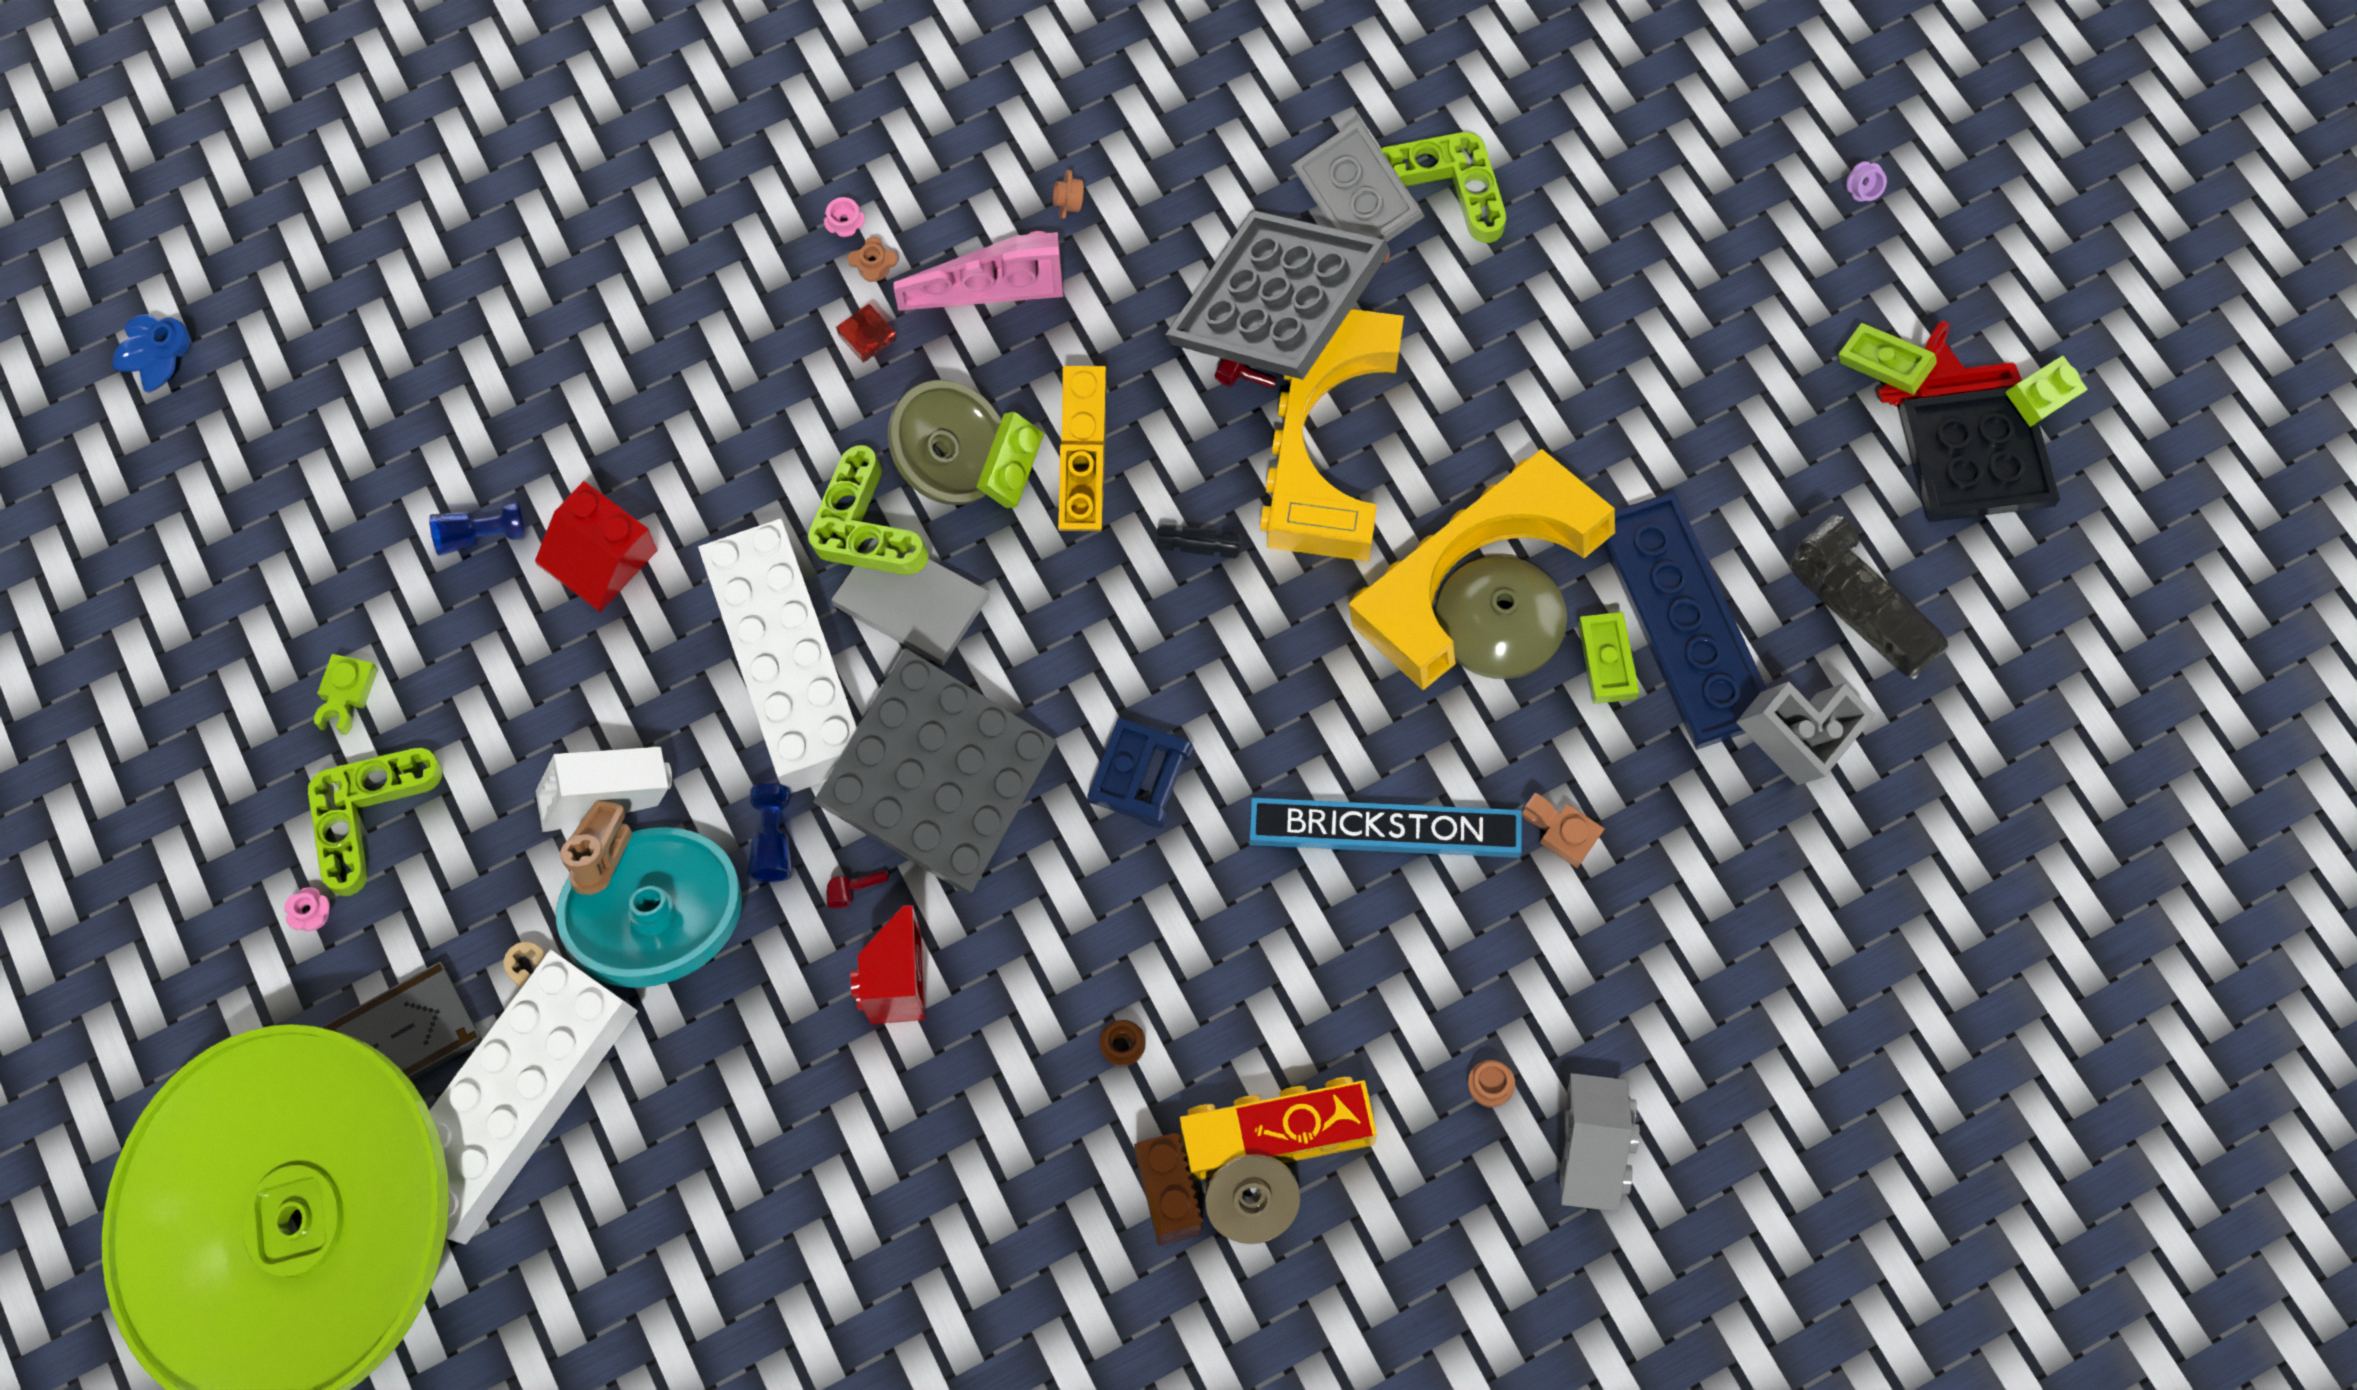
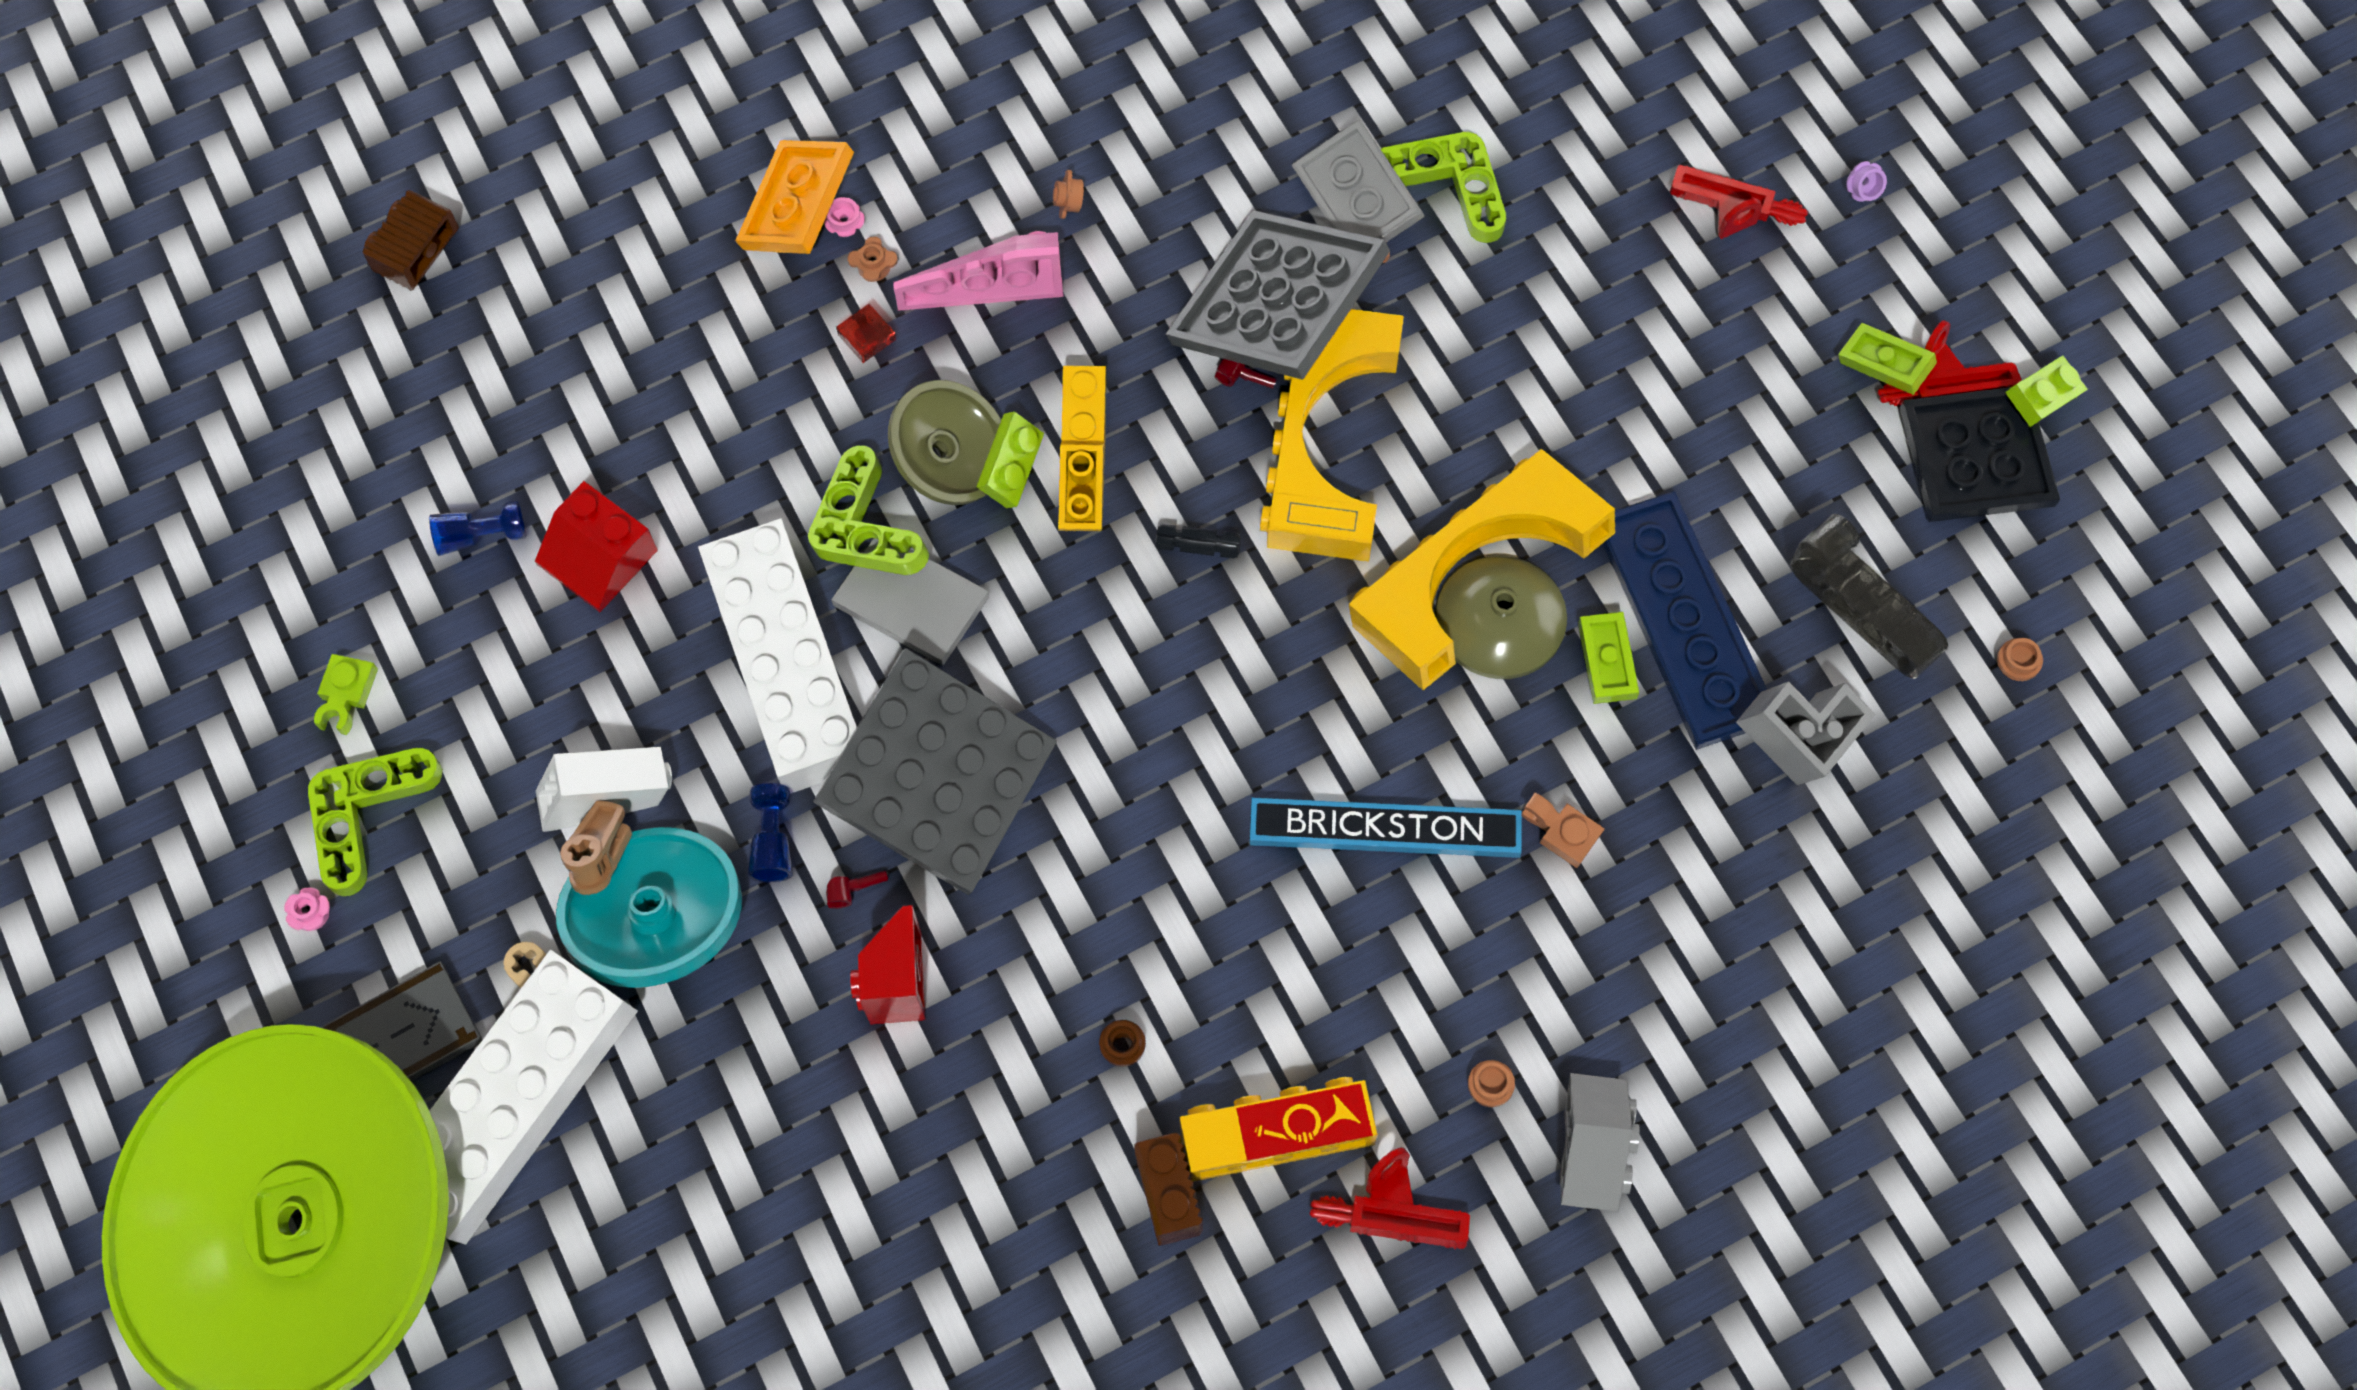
blue plate [112,314,190,393] -> none
dark blue plate [1087,717,1194,828] -> none
dark tan dish [1205,1154,1300,1244] -> none
none -> reddish brown brick [362,190,459,291]
none -> light orange plate [735,140,854,254]
none -> red piece [1309,1147,1470,1249]
none -> red piece [1670,165,1808,239]
none -> nougat plate [1997,638,2043,681]

